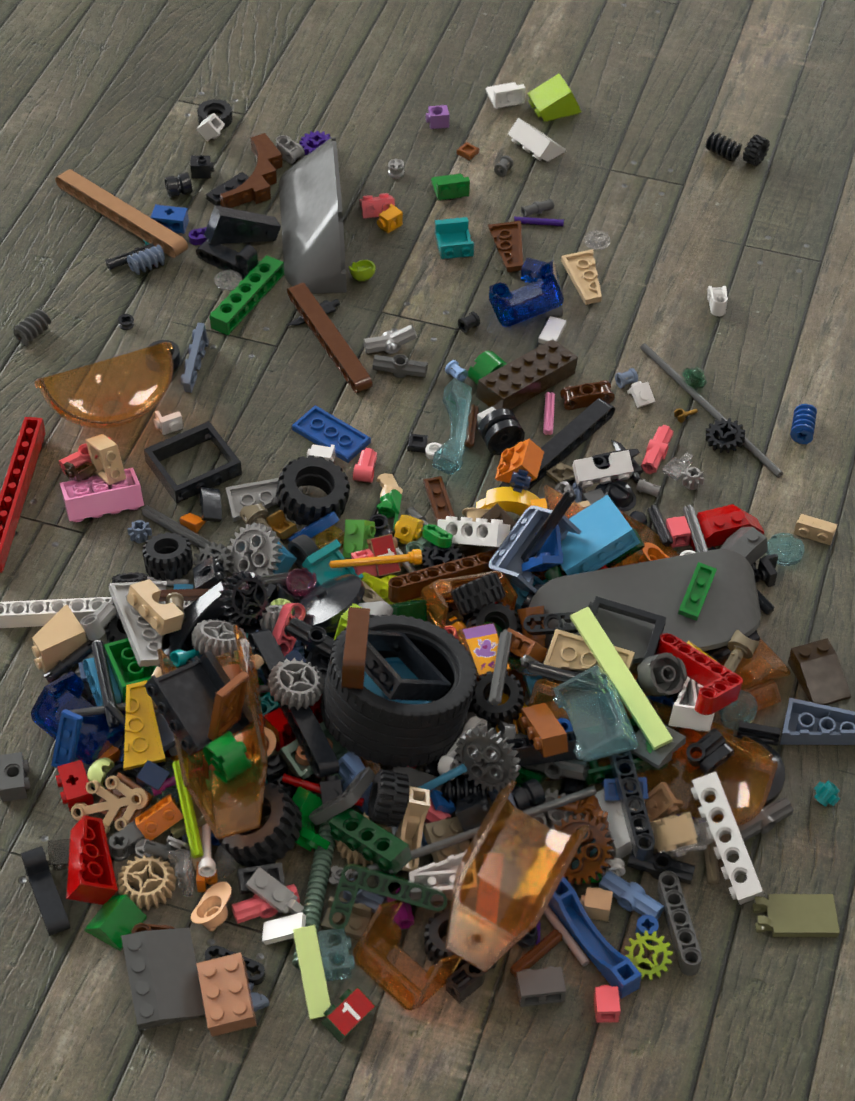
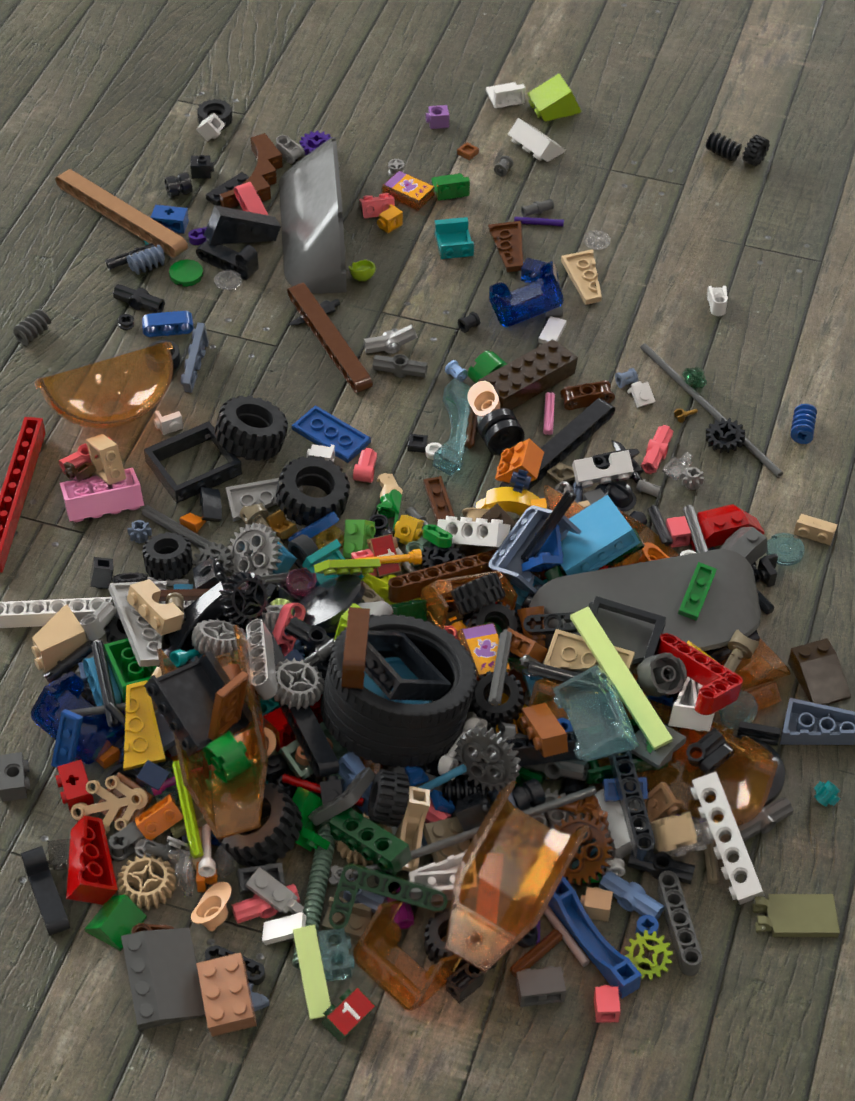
yellowish green hair [87,758,115,789] -> none
green brick [209,255,284,335] -> none
none -> black brick [90,557,114,589]
none -> black piece [113,284,165,313]
none -> blue beam [142,311,193,337]
none -> green tile [169,259,203,287]
none -> black tyre [214,396,288,461]
none -> coral beam [234,182,268,215]
none -> light grey beam [246,619,278,700]
none -> dark grey axle [303,638,336,667]
none -> lime wing [314,559,381,575]
none -> piece [382,170,435,210]
none -> blue tile [405,766,429,786]
none -> light nougat piece [467,381,501,417]

